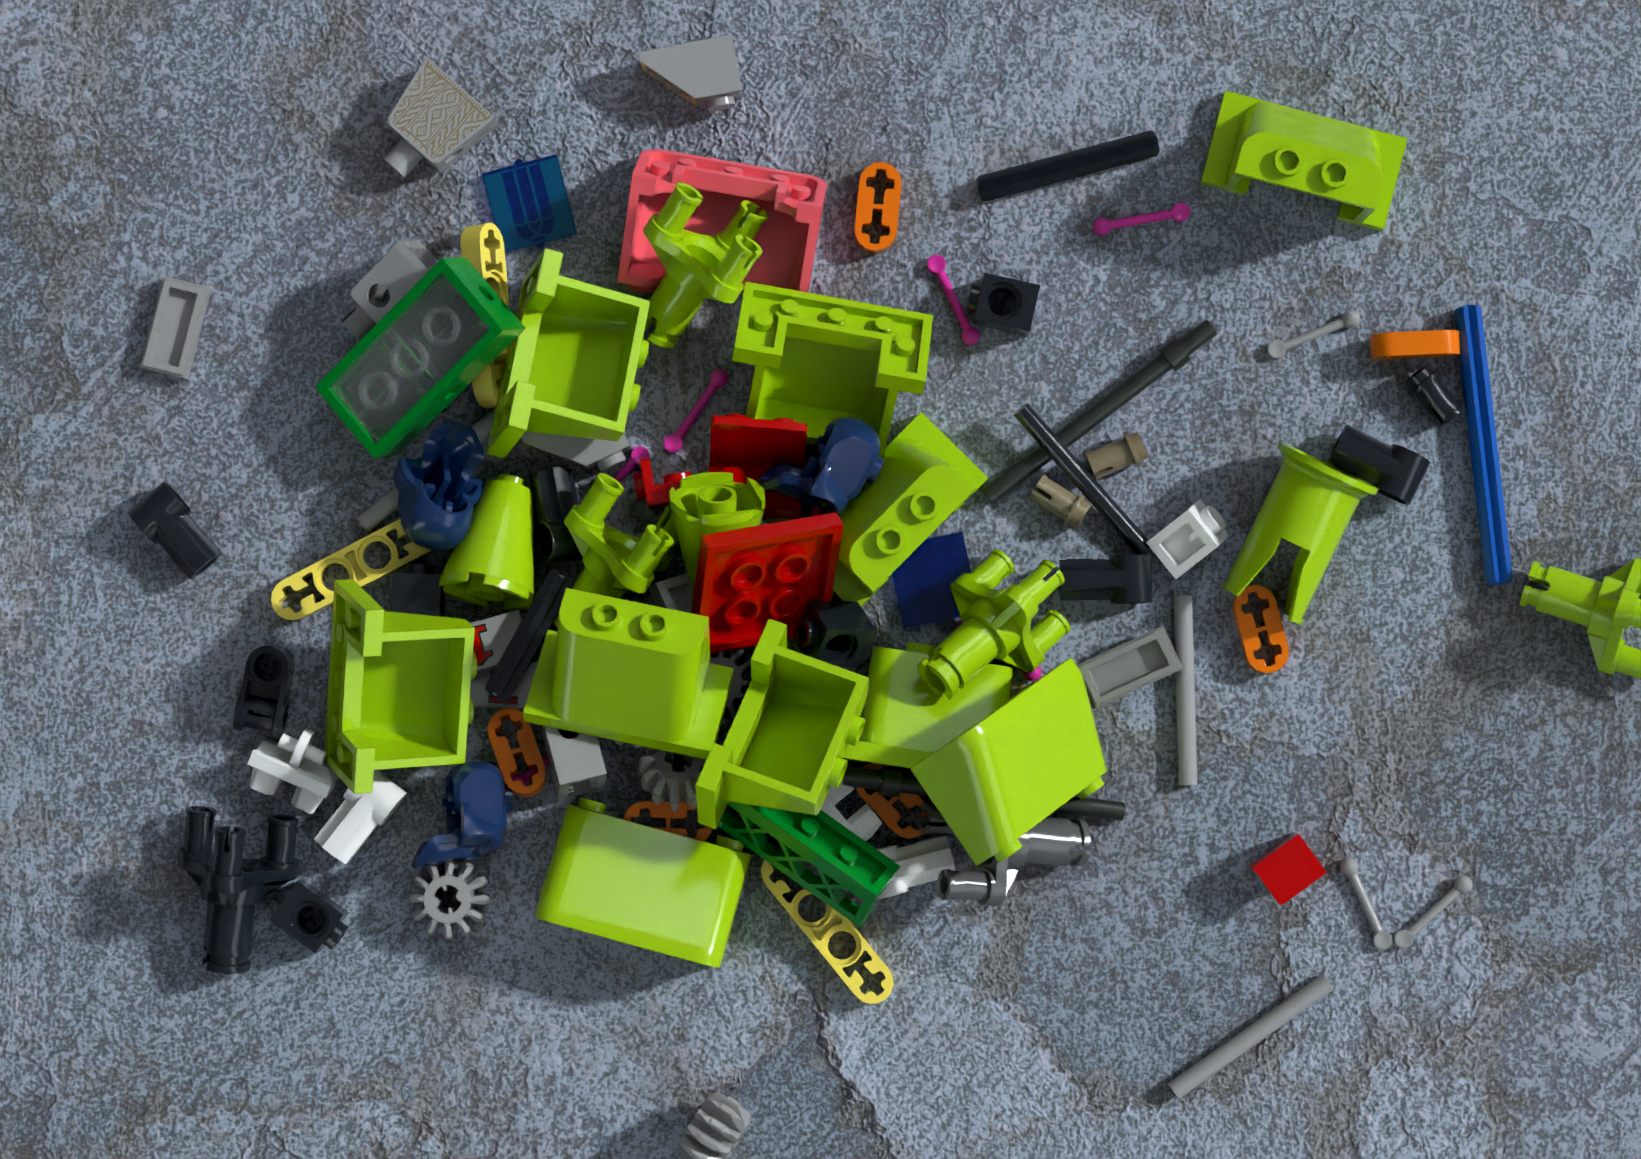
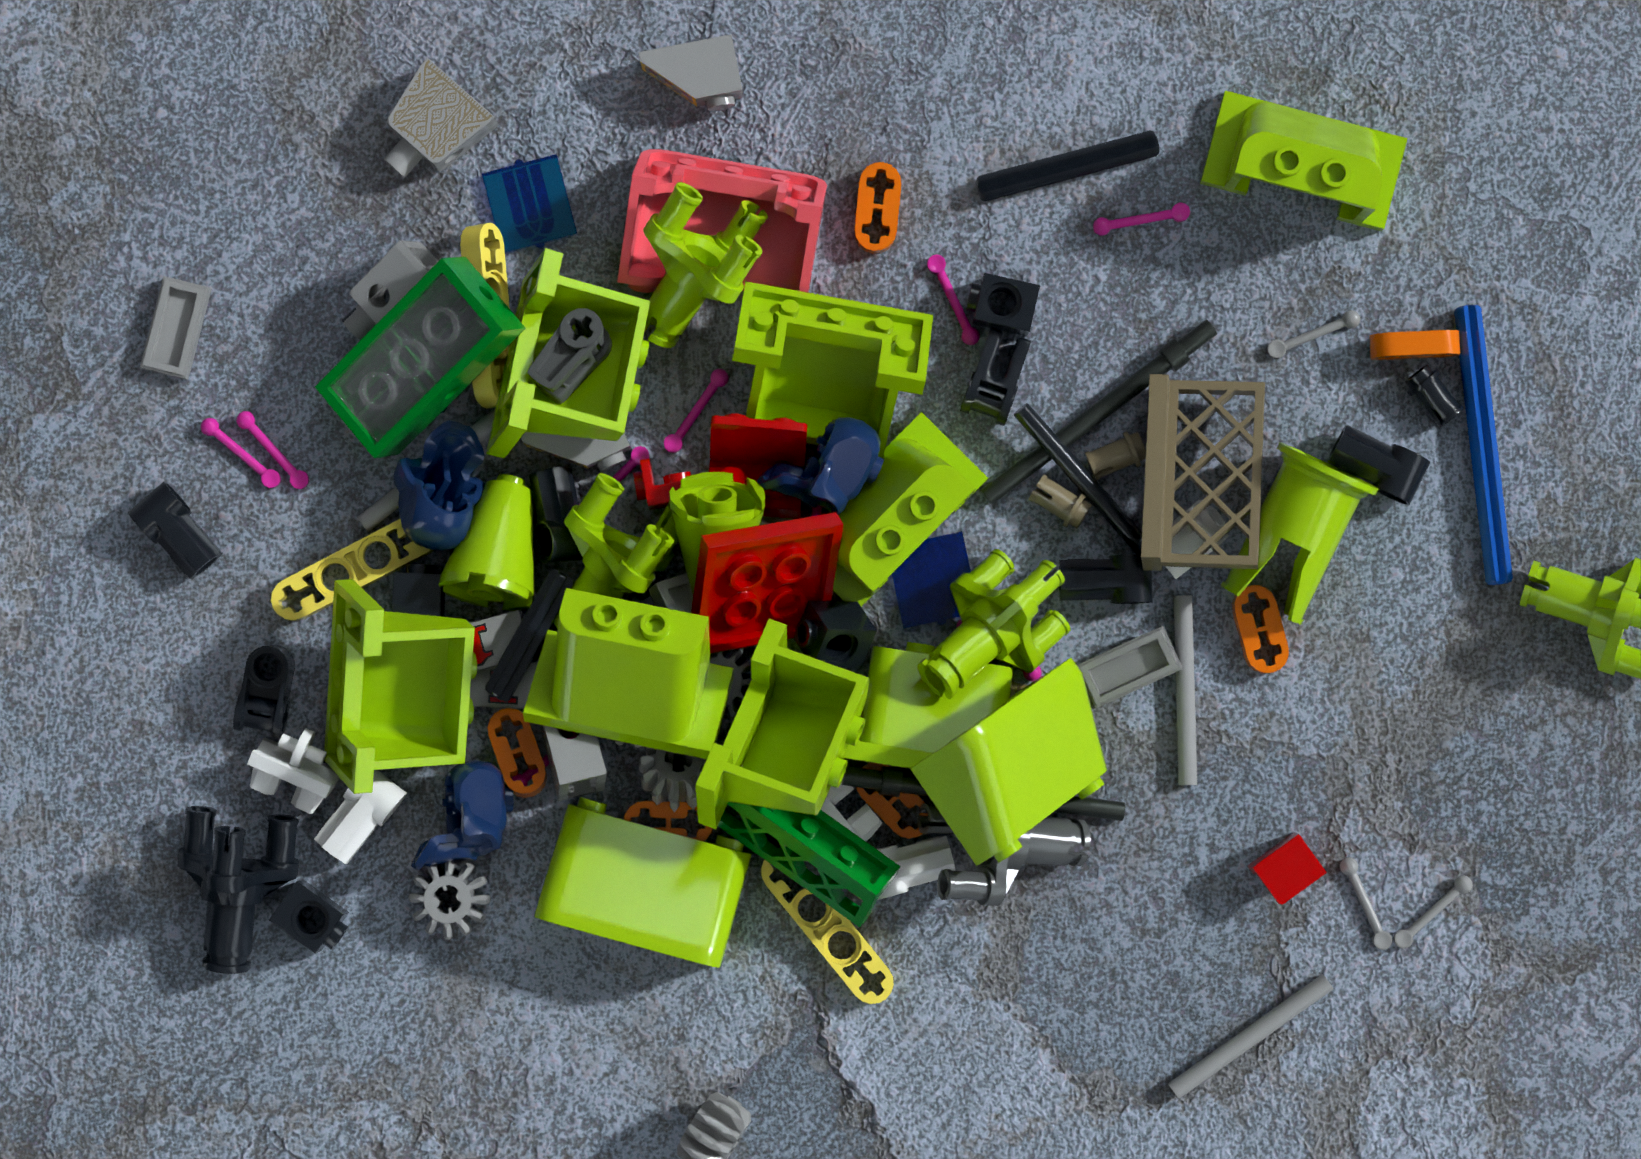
none -> dark pink hinge [200,418,281,488]
none -> dark pink hinge [236,411,310,489]
none -> dark grey piece [528,308,612,404]
none -> black piece [960,327,1031,426]
none -> dark tan fence [1141,374,1265,571]

